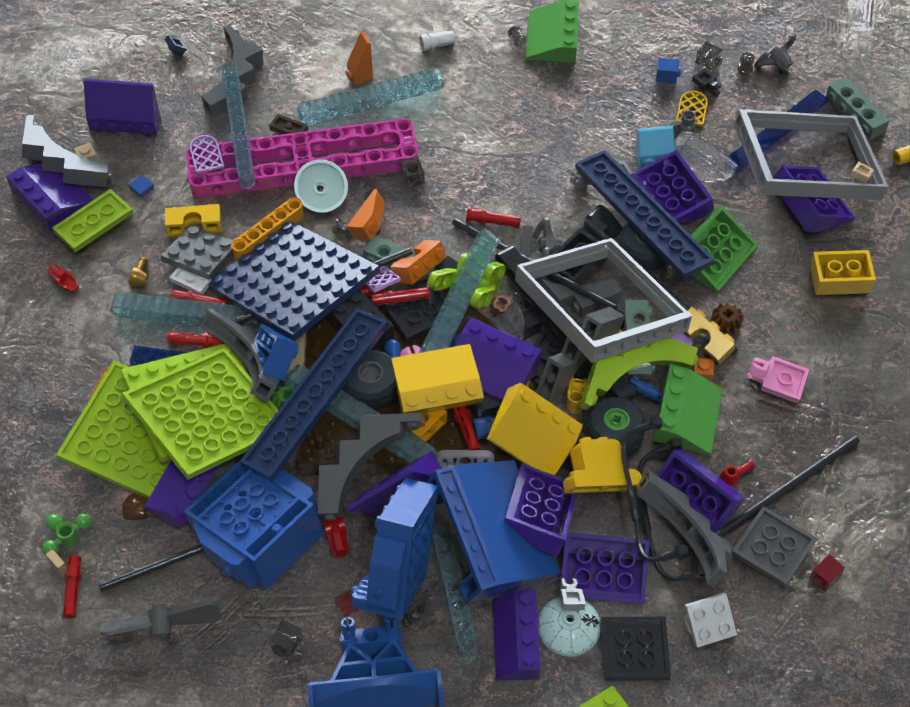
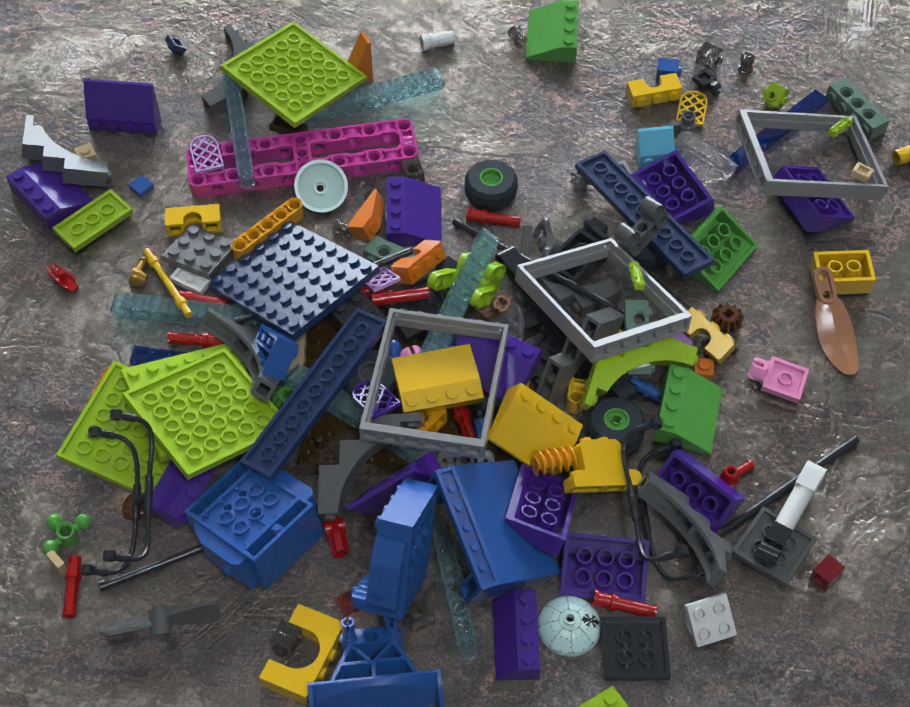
light grey plate [560,578,586,611] -> none
black panel [586,205,622,239] -> none
dark grey piece [754,34,796,72] -> none
none -> black bar [81,409,154,577]
none -> yellow bar [143,248,193,318]
none -> lime plate [220,21,367,128]
none -> yellow arch [259,604,342,706]
none -> dark purple window [352,381,402,420]
none -> light grey door [359,308,509,458]
none -> dark purple slope [387,177,442,247]
none -> black wheel [464,159,518,211]
none -> light orange piece [532,446,578,476]
none -> red pin [591,589,657,617]
none -> dark grey beam [614,196,669,256]
none -> yellow arch [626,73,682,108]
none -> lime axle [628,261,646,291]
none -> white piece [754,460,827,568]
none -> lime brick [762,81,791,110]
none -> nougat plant [812,266,859,376]
none -> lime axle [828,116,853,138]

